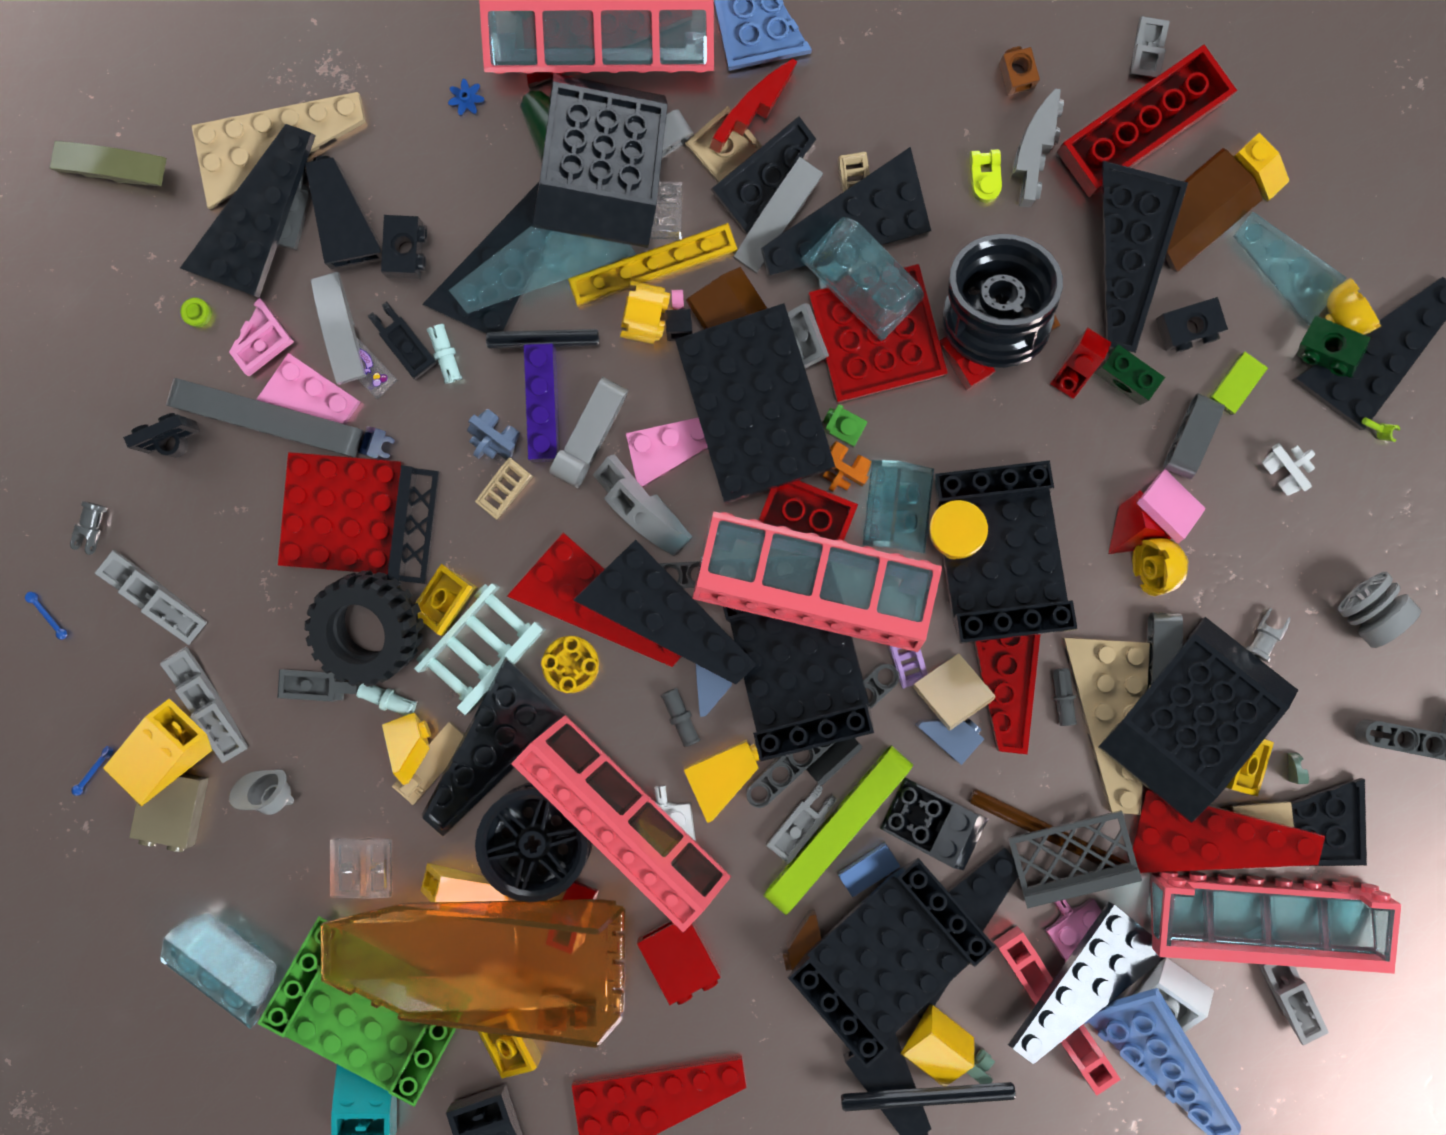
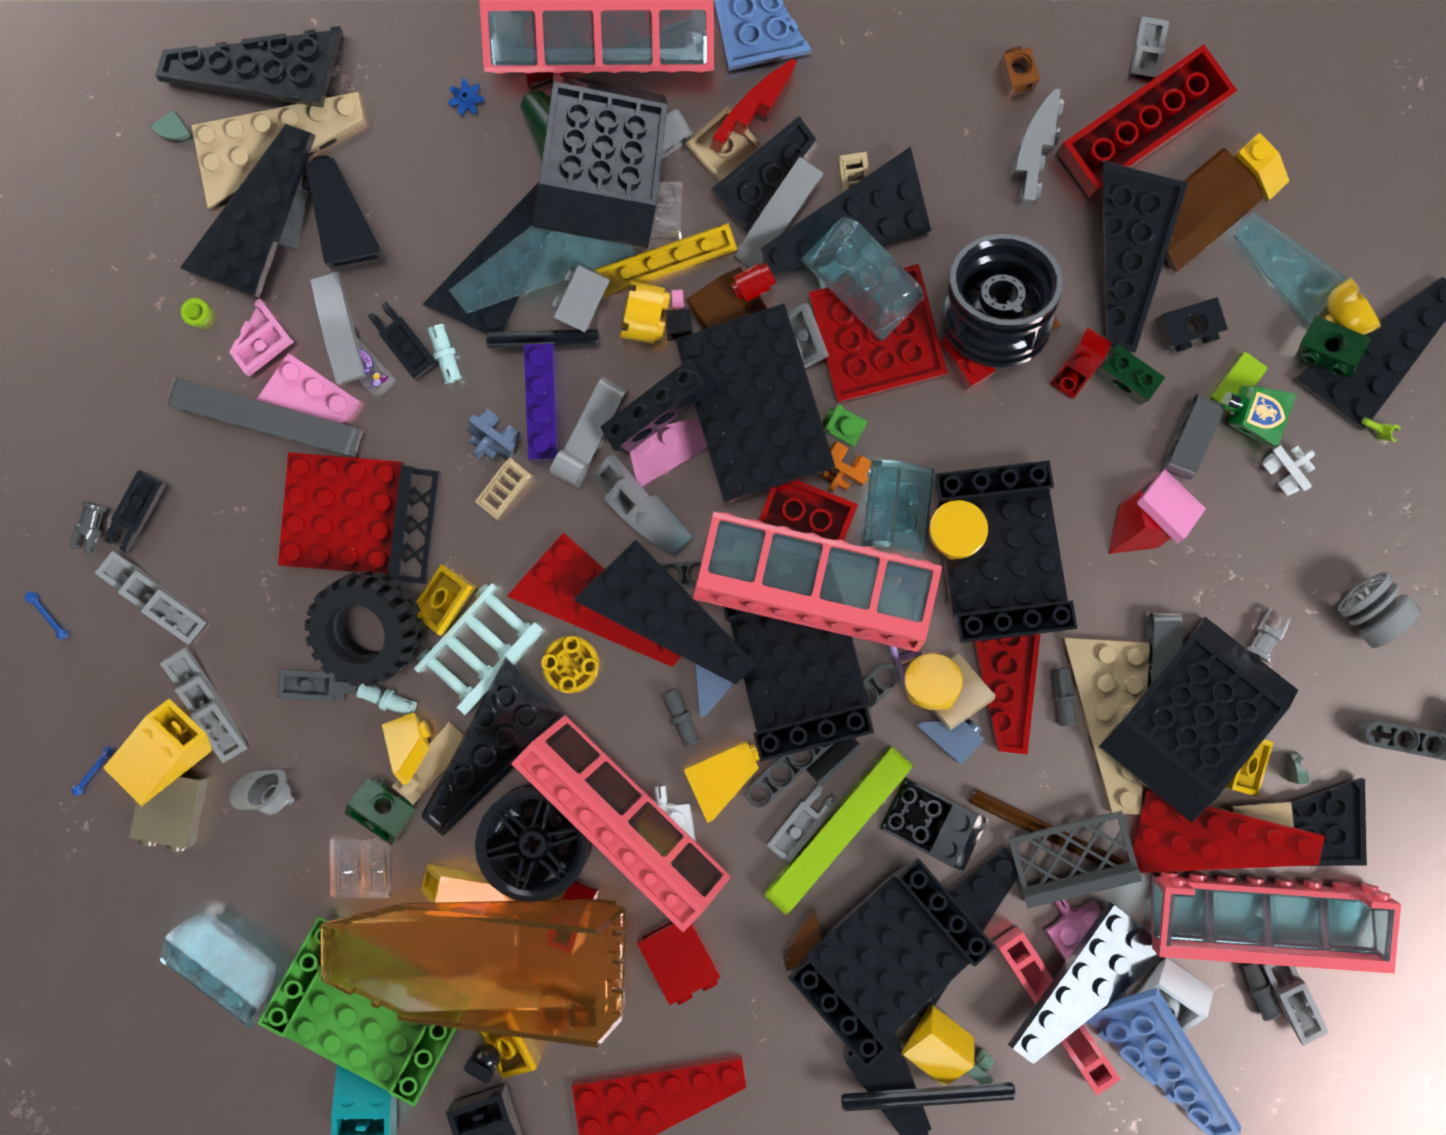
olive slope [50,141,167,186] -> none
black plate [123,413,200,458] -> none
dark blue tile [358,426,395,459] -> none
black brick [381,215,427,279] -> none
medium blue slope [837,842,901,897] -> none
neon yellow plate [970,149,1002,203] -> none
yellow cylinder [1132,538,1188,596] -> none
none -> black hinge [104,470,167,552]
none -> sand green tile [150,110,192,140]
none -> black wing [155,26,343,108]
none -> dark green brick [344,778,415,846]
none -> black tile [463,1043,500,1084]
none -> light grey brick [551,262,610,332]
none -> black brick [600,358,718,453]
none -> red brick [731,263,777,302]
none -> yellow tile [904,653,963,710]
none -> green torso [1221,386,1297,446]
none -> dark grey pin [1240,963,1281,1021]

